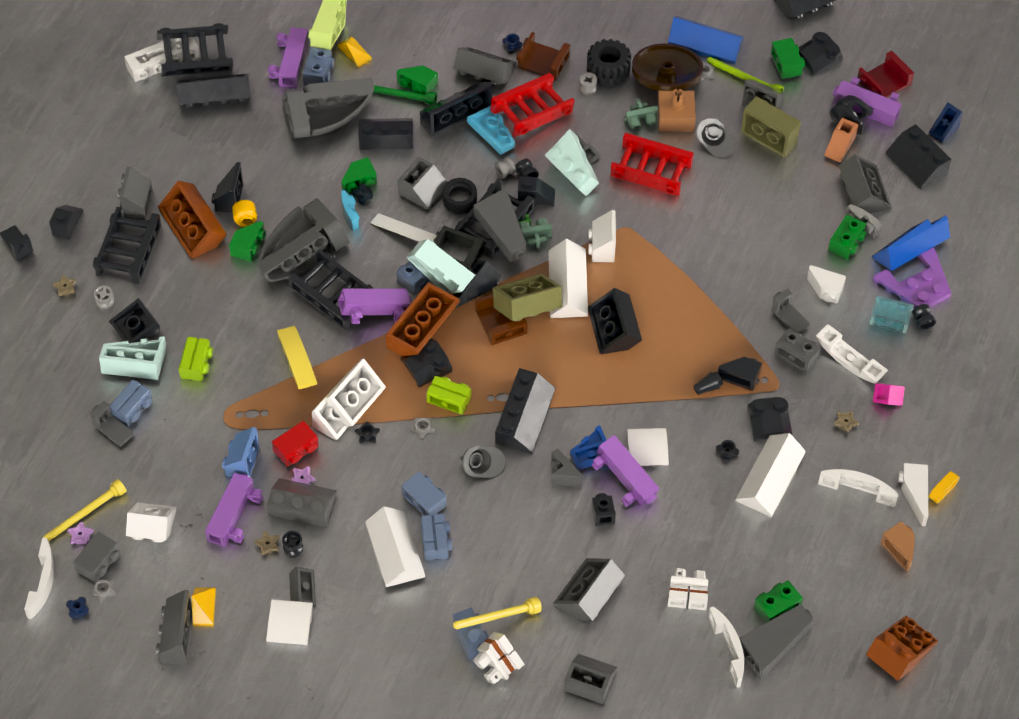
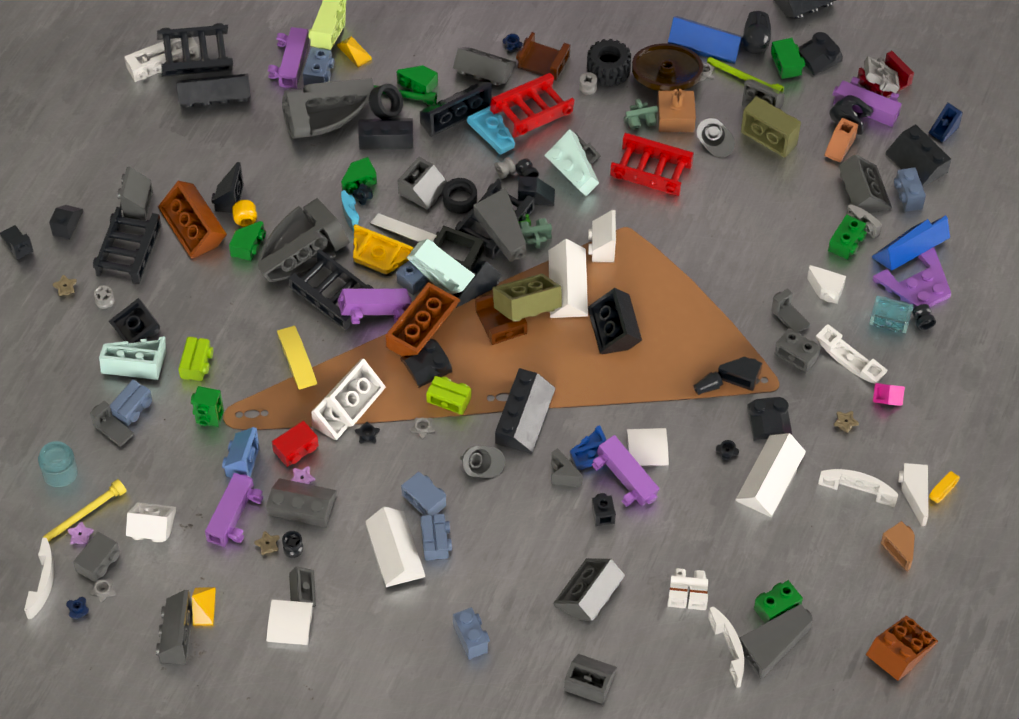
light yellow piece [453,597,542,629] -> none
white hips [473,632,525,684] -> none
none -> clear light blue piece [38,441,78,487]
none -> green brick [191,386,224,427]
none -> yellow wing [353,224,414,275]
none -> black tyre [369,84,403,119]
none -> black helmet [743,11,771,54]
none -> light grey plate [864,56,900,94]
none -> sand blue brick [894,167,926,212]

